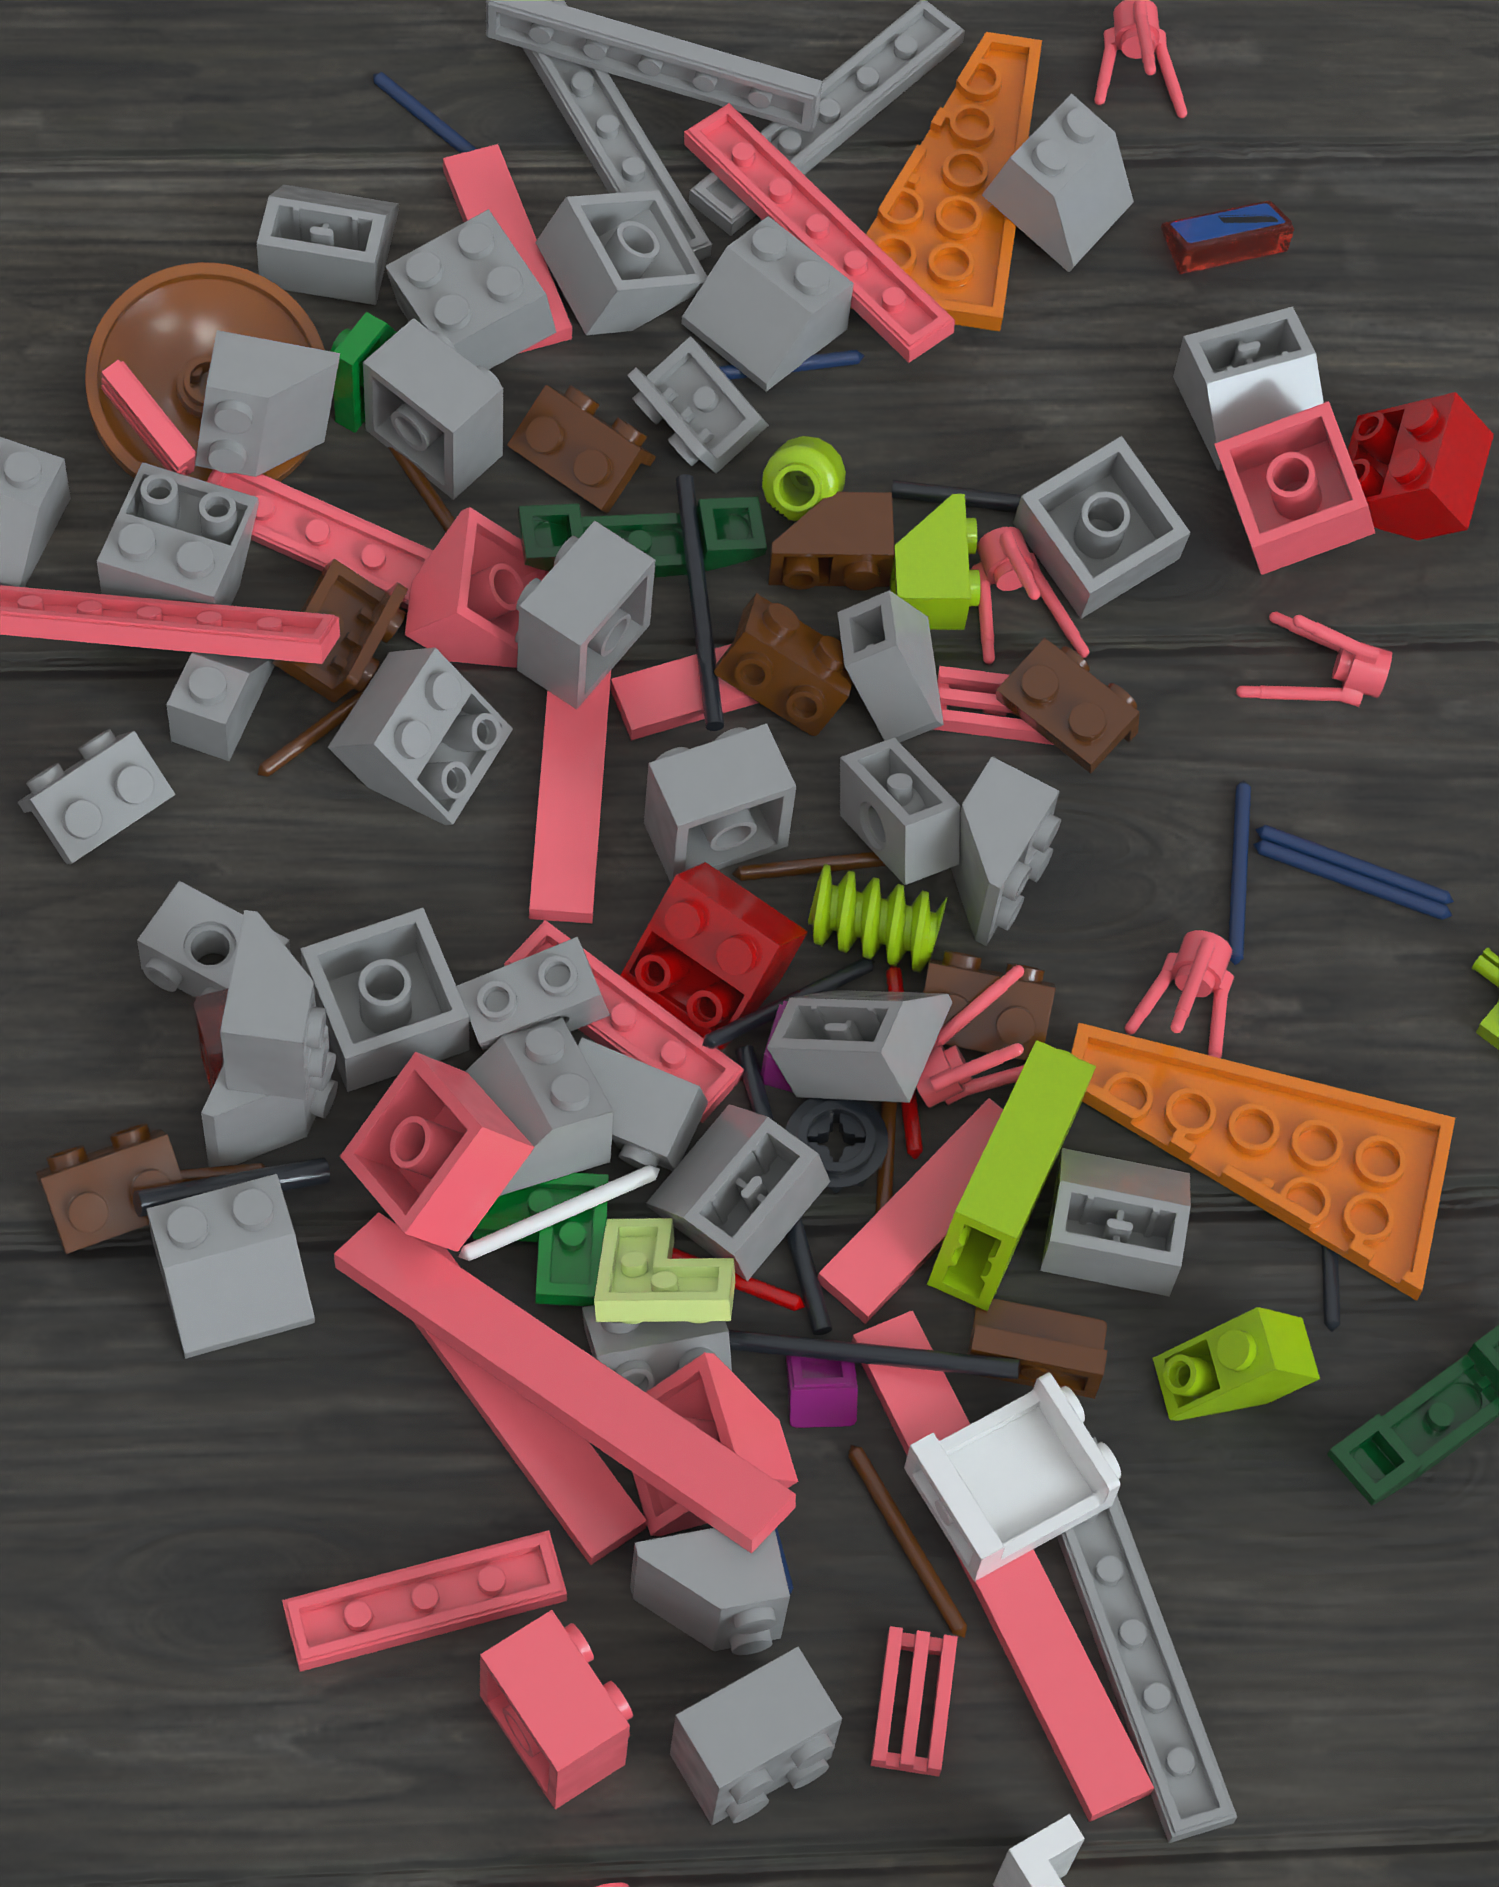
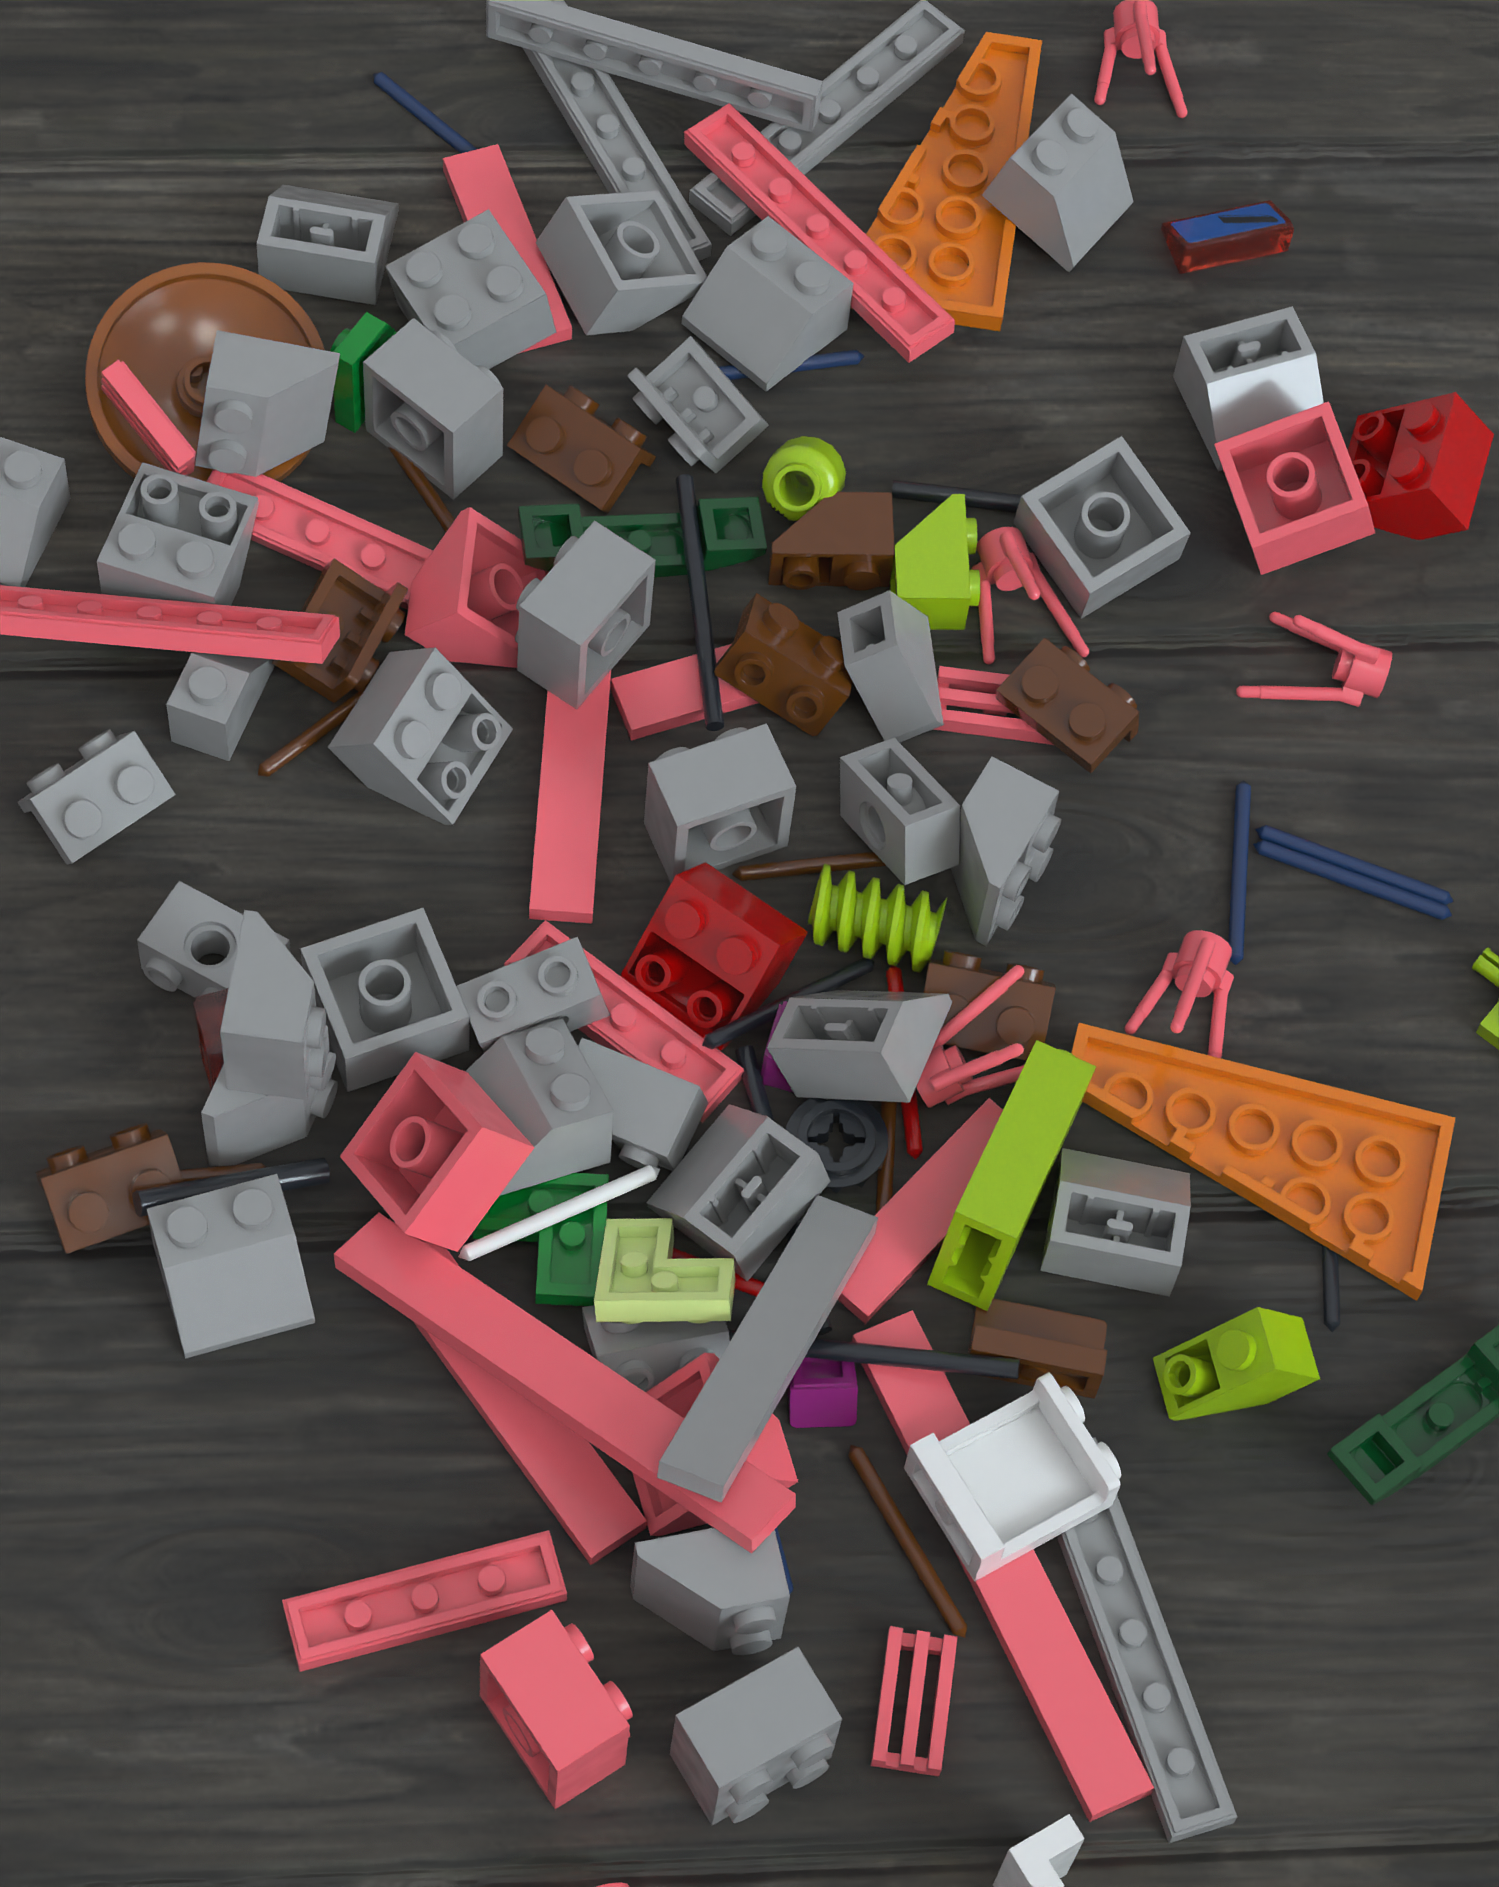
none -> light grey tile [657,1195,878,1503]

